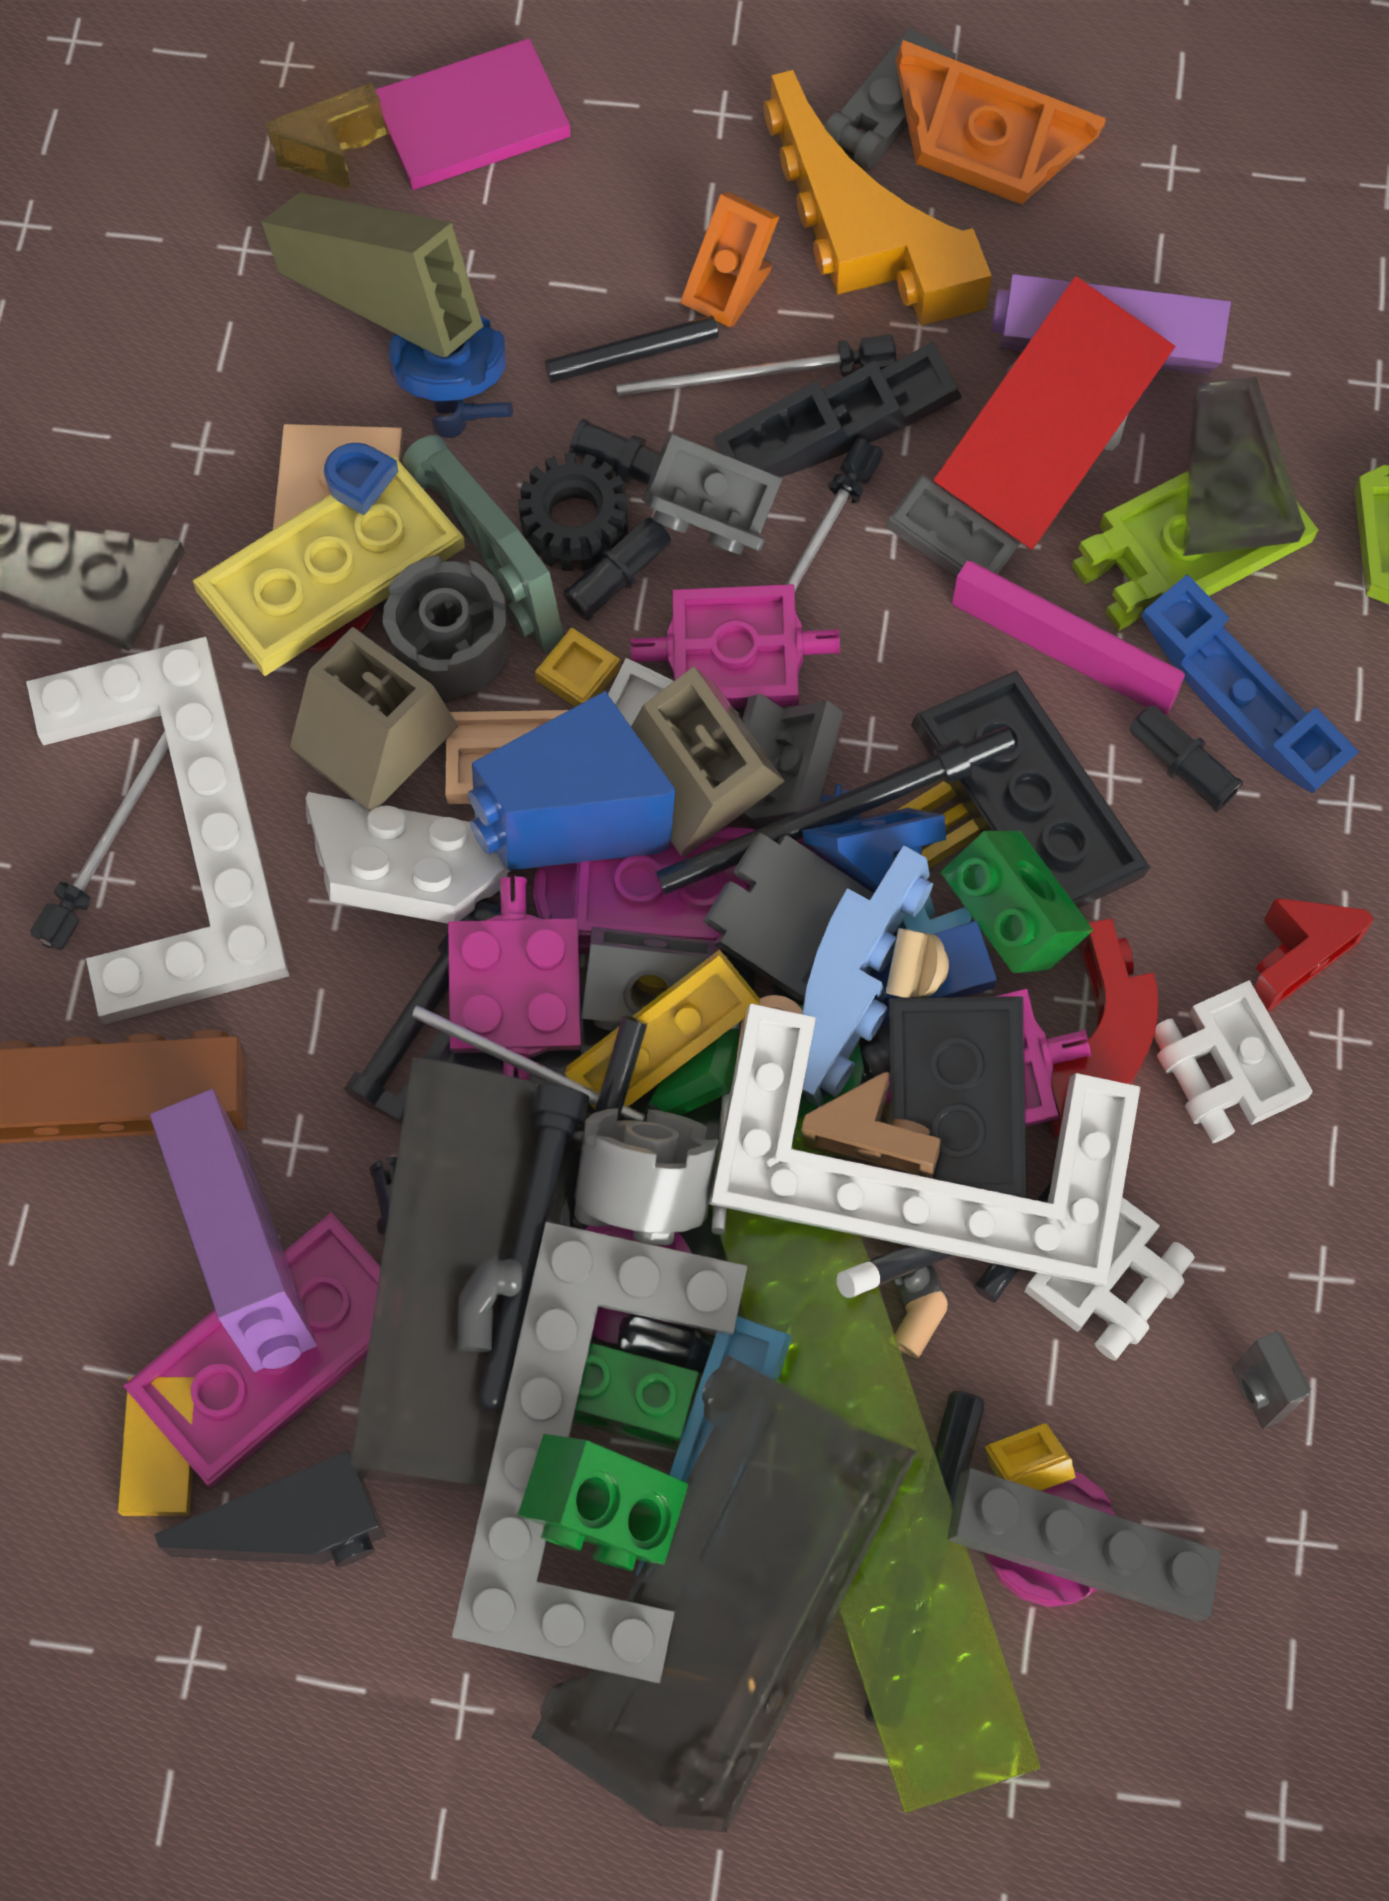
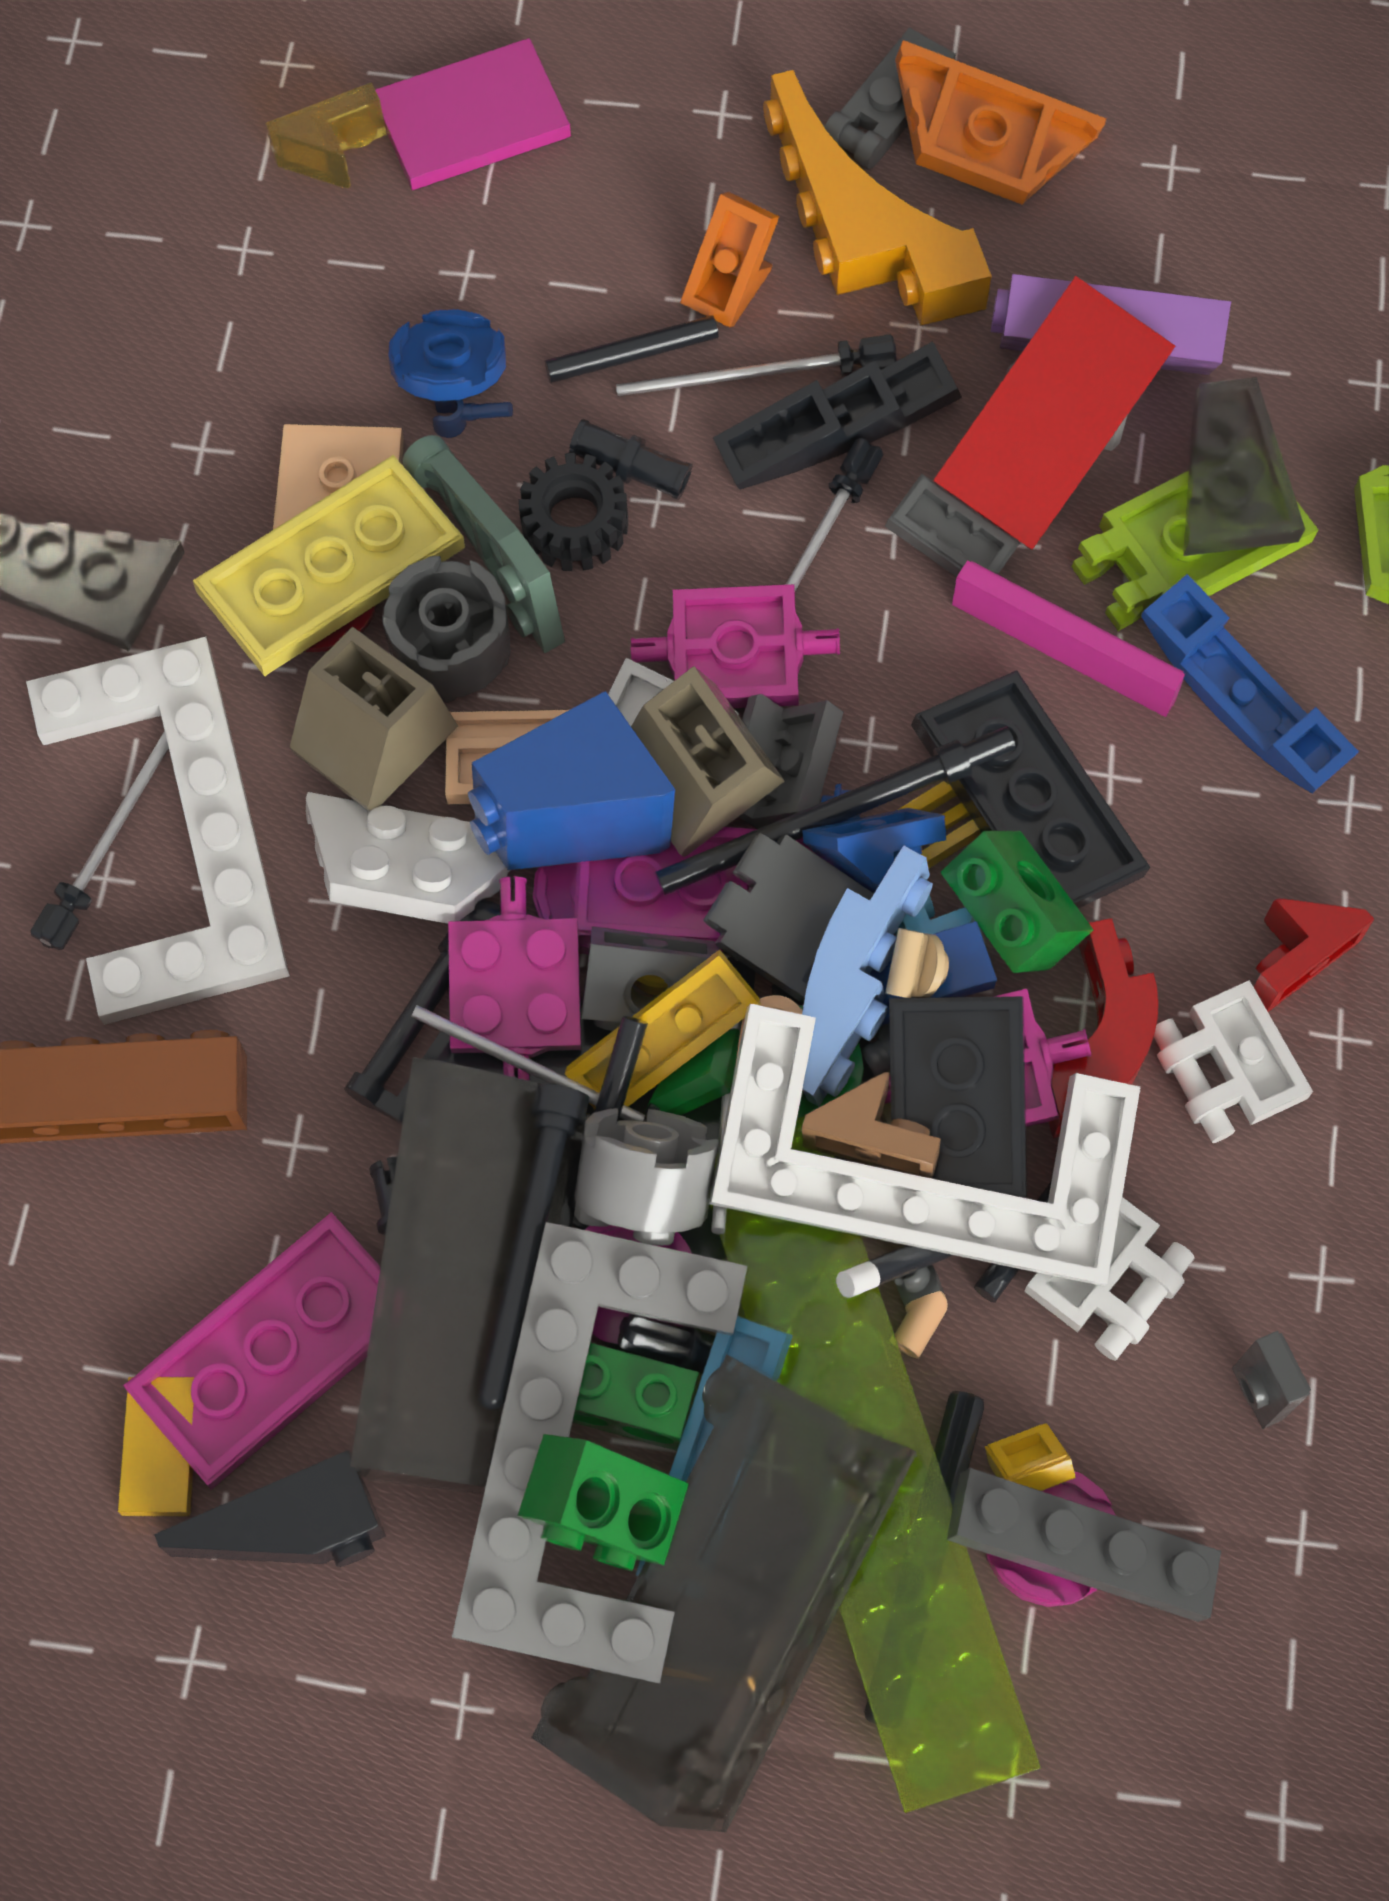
medium lavender brick [150,1089,317,1372] -> none
olive slope [261,192,483,358] -> none
blue tile [324,443,398,516] -> none
dark grey arm [457,1255,522,1352] -> none
yellow tile [535,627,621,707] -> none
black axle [563,517,671,621] -> none
dark grey bracket [641,431,783,555] -> none
black axle [1129,705,1243,812] -> none

